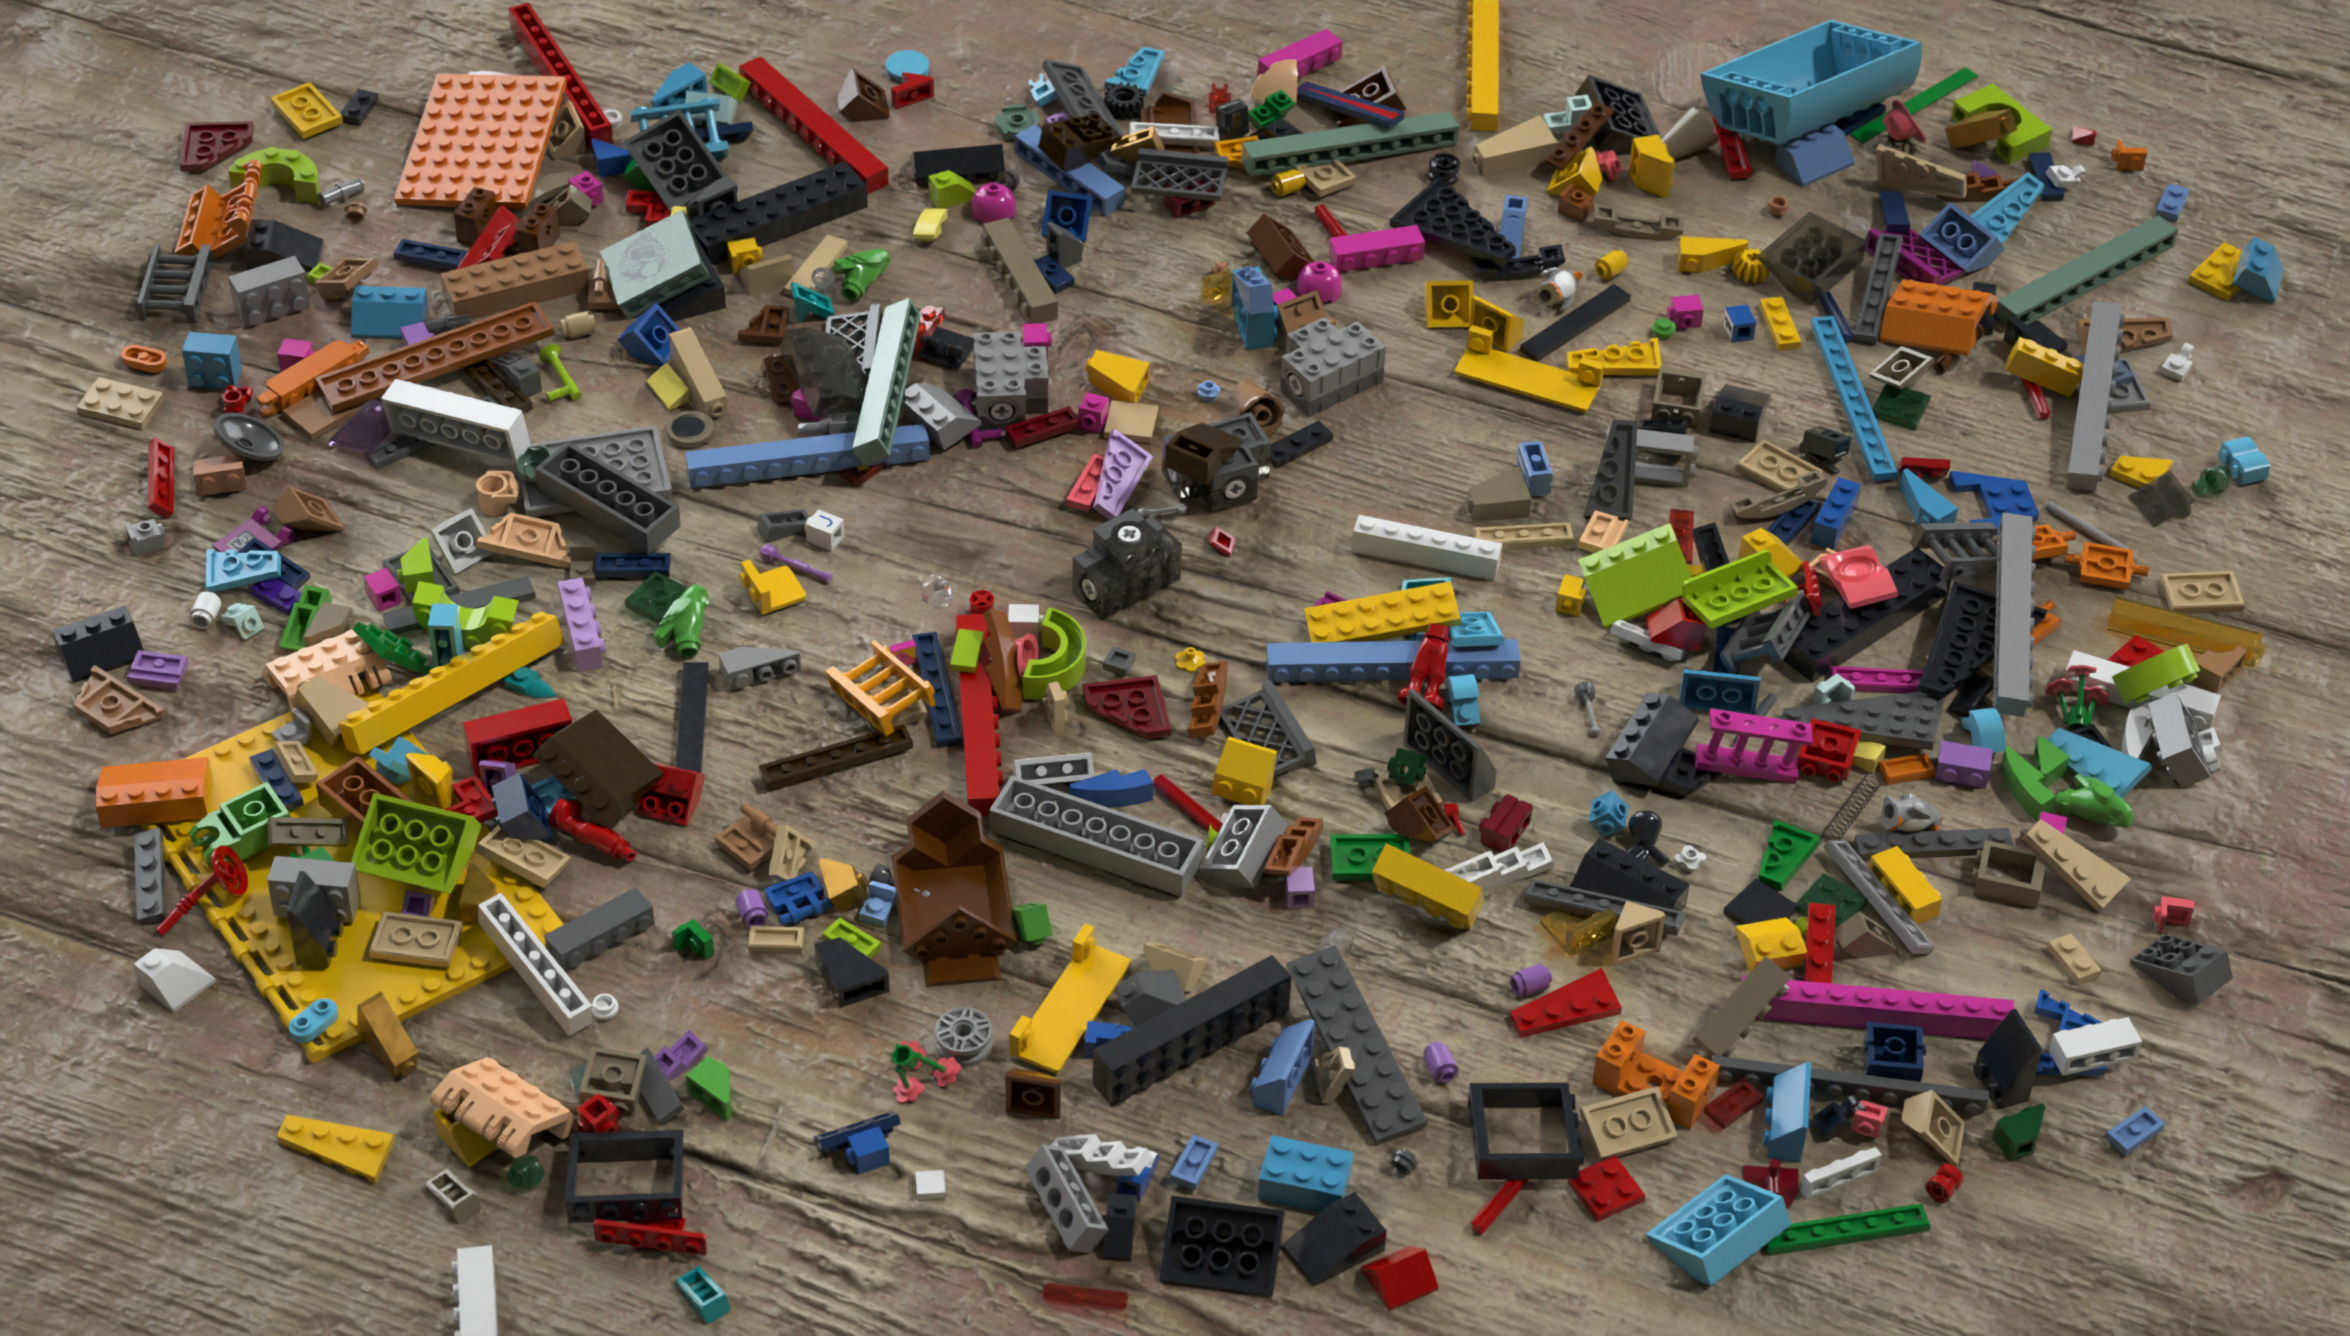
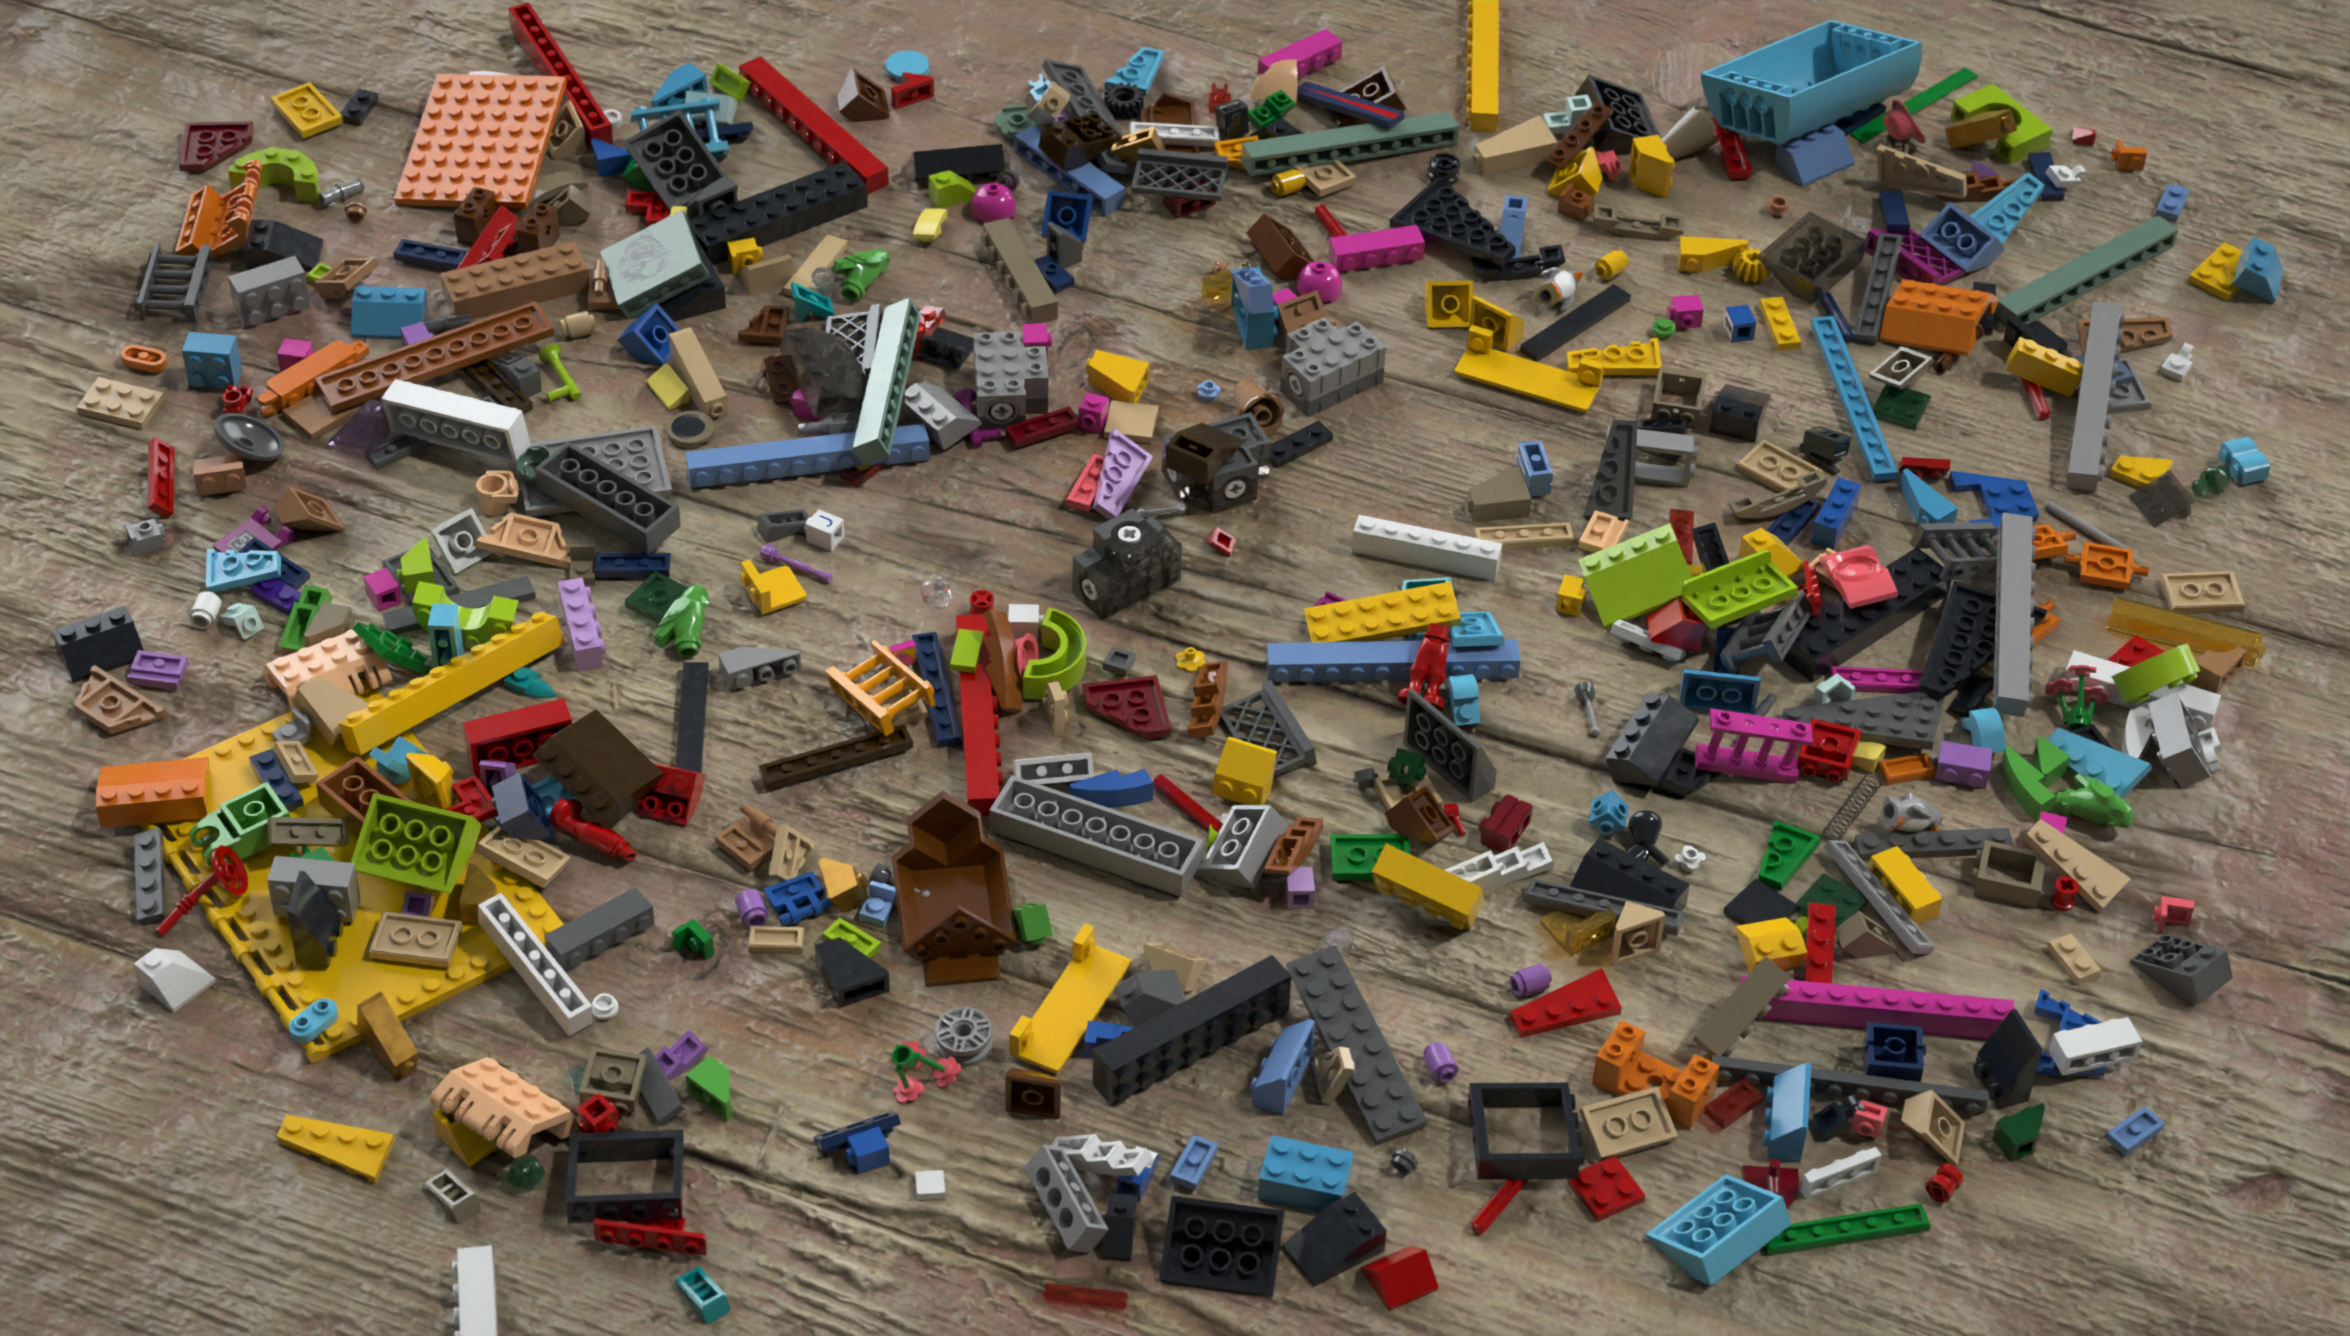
dark pink brick [568,171,604,208] -> none
none -> tan slope [1027,81,1071,128]
none -> red bush [2051,876,2079,911]

